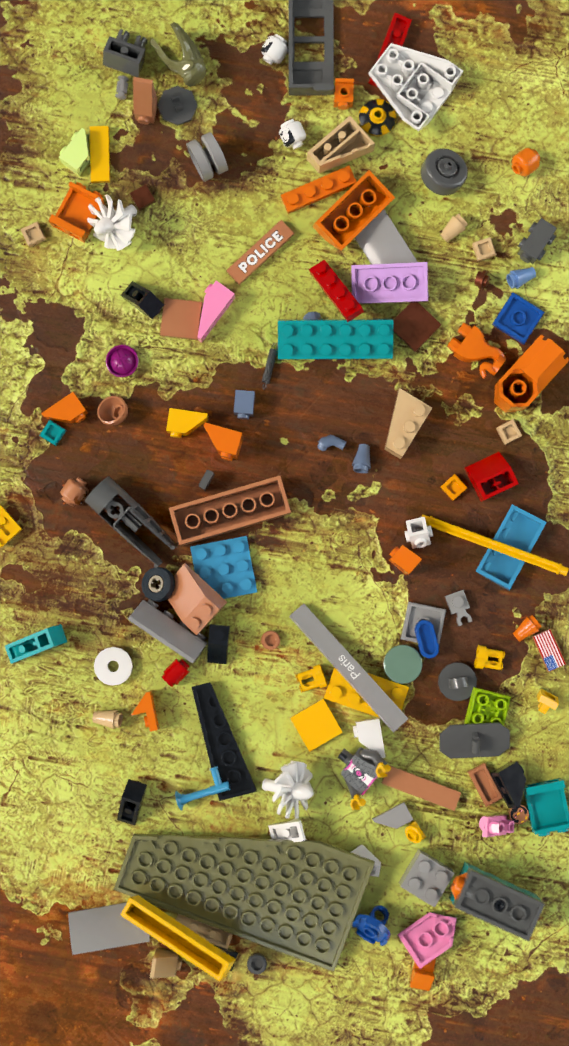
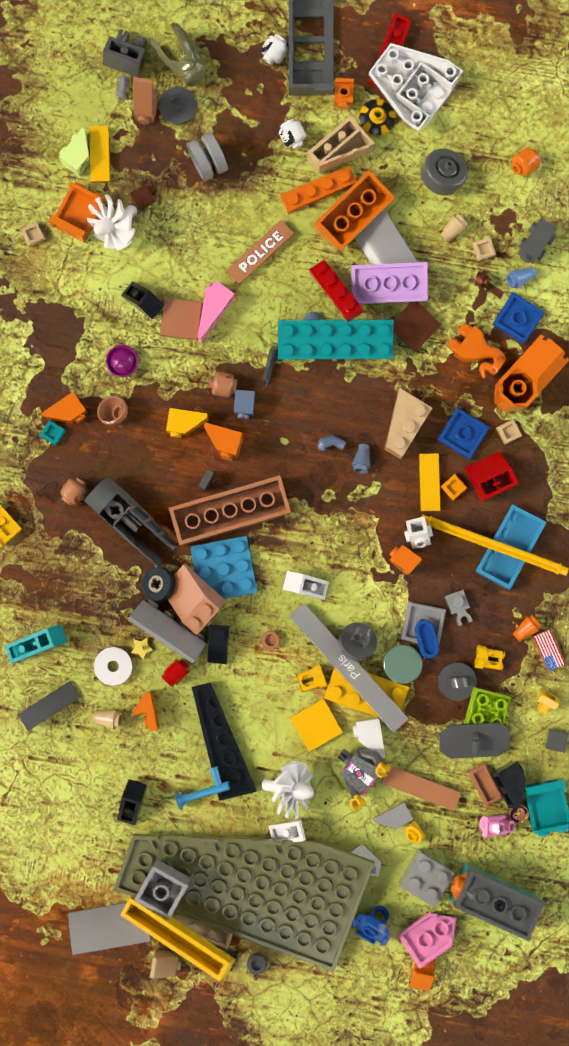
none -> dark grey slope [18,681,80,731]
none -> light yellow piece [131,638,153,660]
none -> light grey brick [134,859,191,920]
none -> nougat head [208,371,237,398]
none -> white slope [283,571,329,600]
none -> dark grey tile [338,623,377,661]
none -> yellow tile [419,454,440,511]
none -> blue tile [437,407,490,460]
none -> dark grey tile [545,729,569,753]

